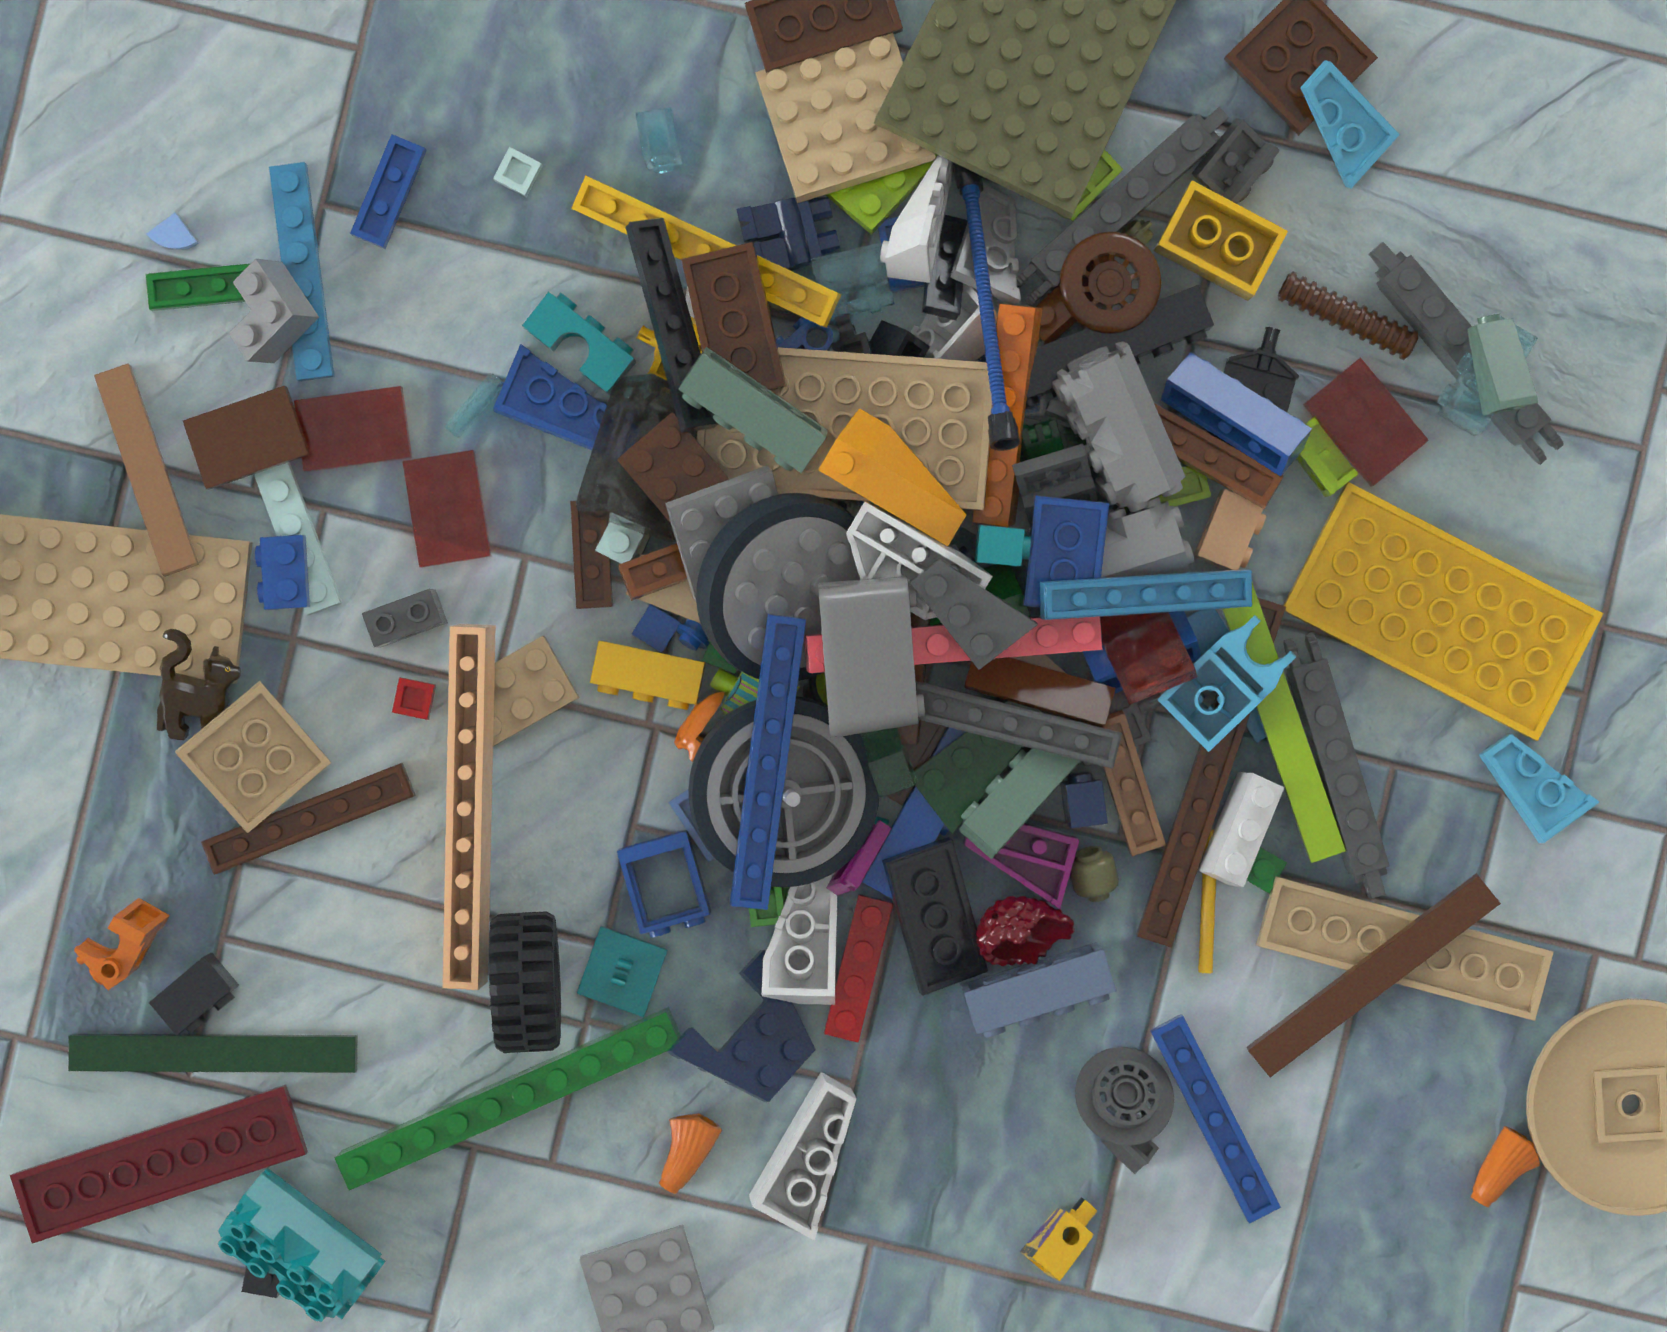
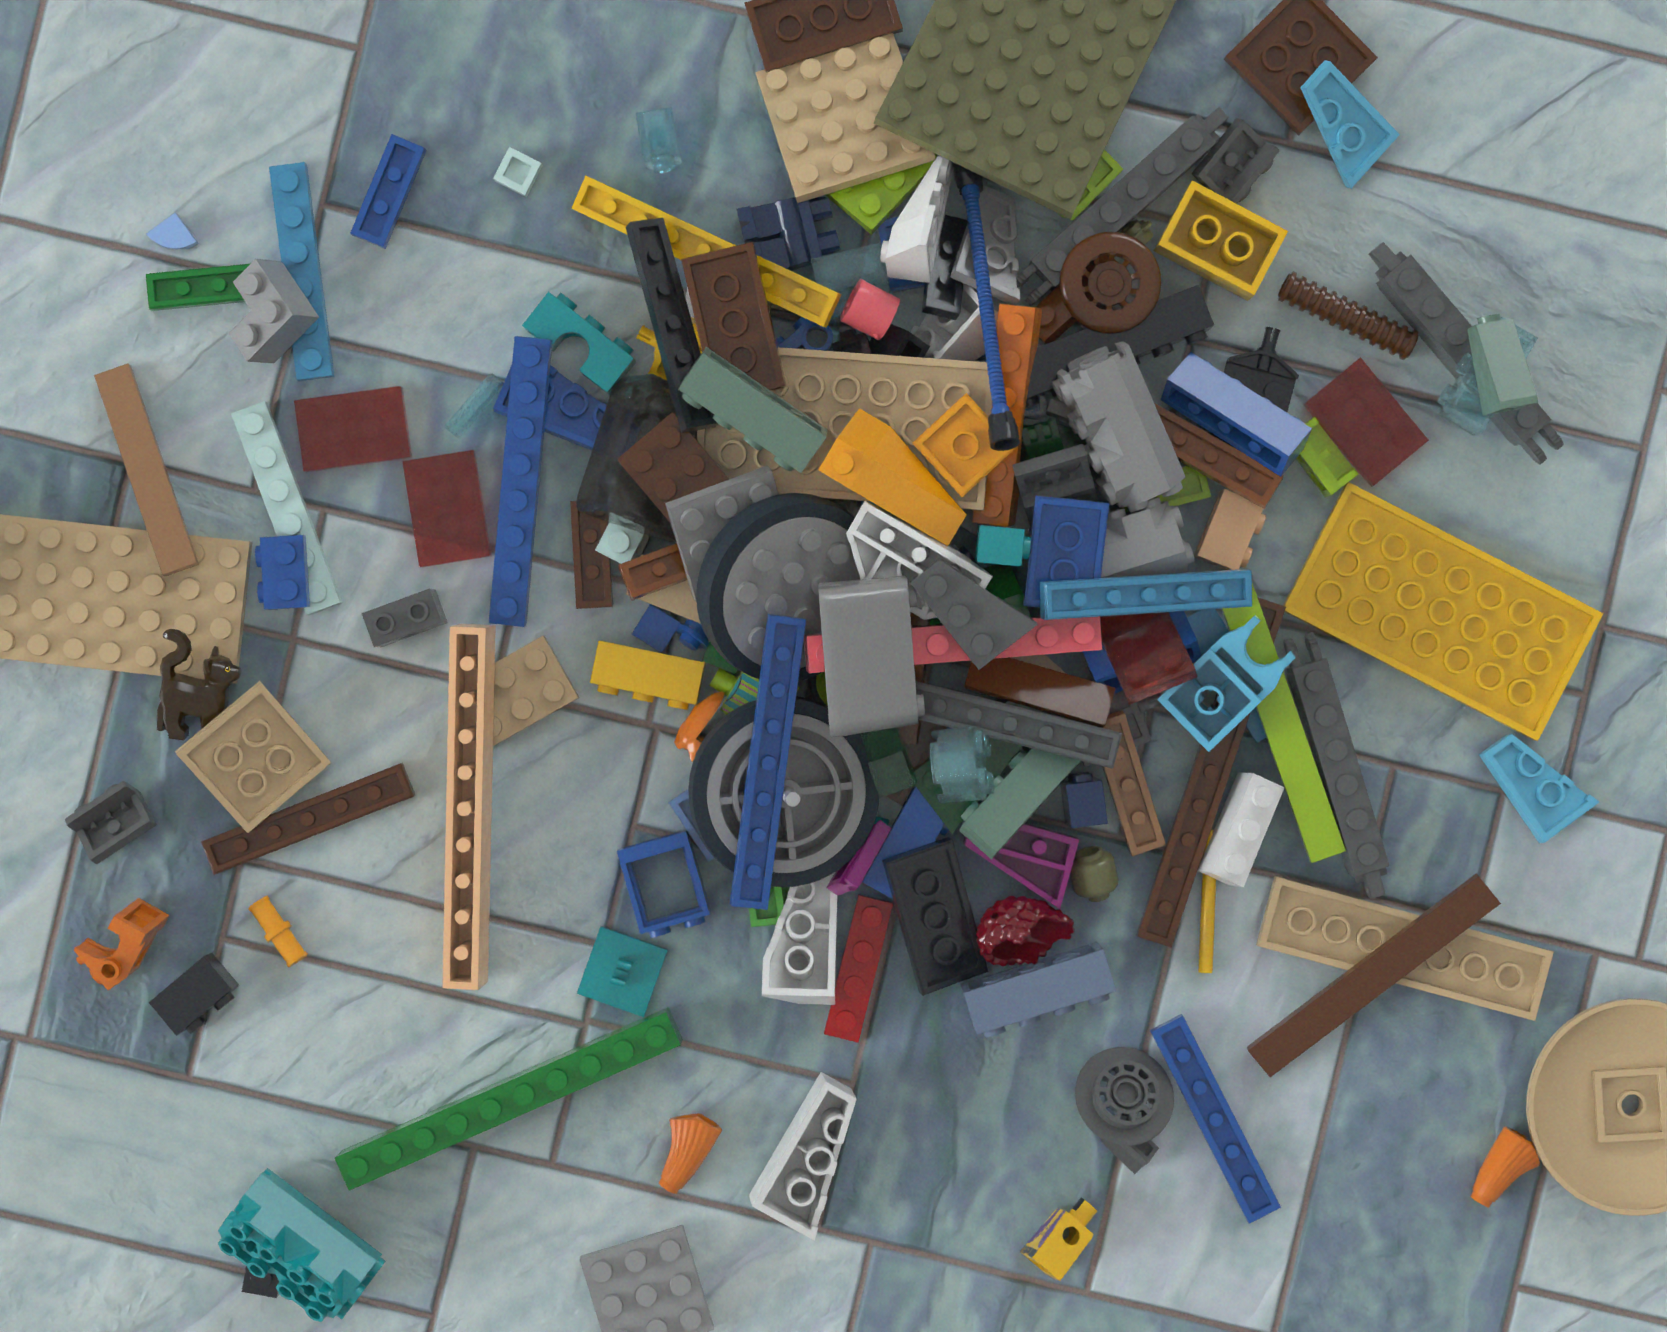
dark red plate [10,1084,308,1244] -> none
dark green tile [68,1034,358,1073] -> none
reddish brown tile [183,385,310,490] -> none
red plate [392,677,436,720] -> none
black tyre [489,911,561,1053] -> none
dark blue wing [667,950,816,1102] -> none
green plate [1246,847,1287,894] -> none
none -> dark grey bracket [65,781,157,864]
none -> light orange pin [248,895,308,968]
none -> blue plate [489,336,553,627]
none -> coral piece [840,279,900,340]
none -> light orange tile [912,393,1017,498]
none -> clear light blue brick [930,726,994,804]

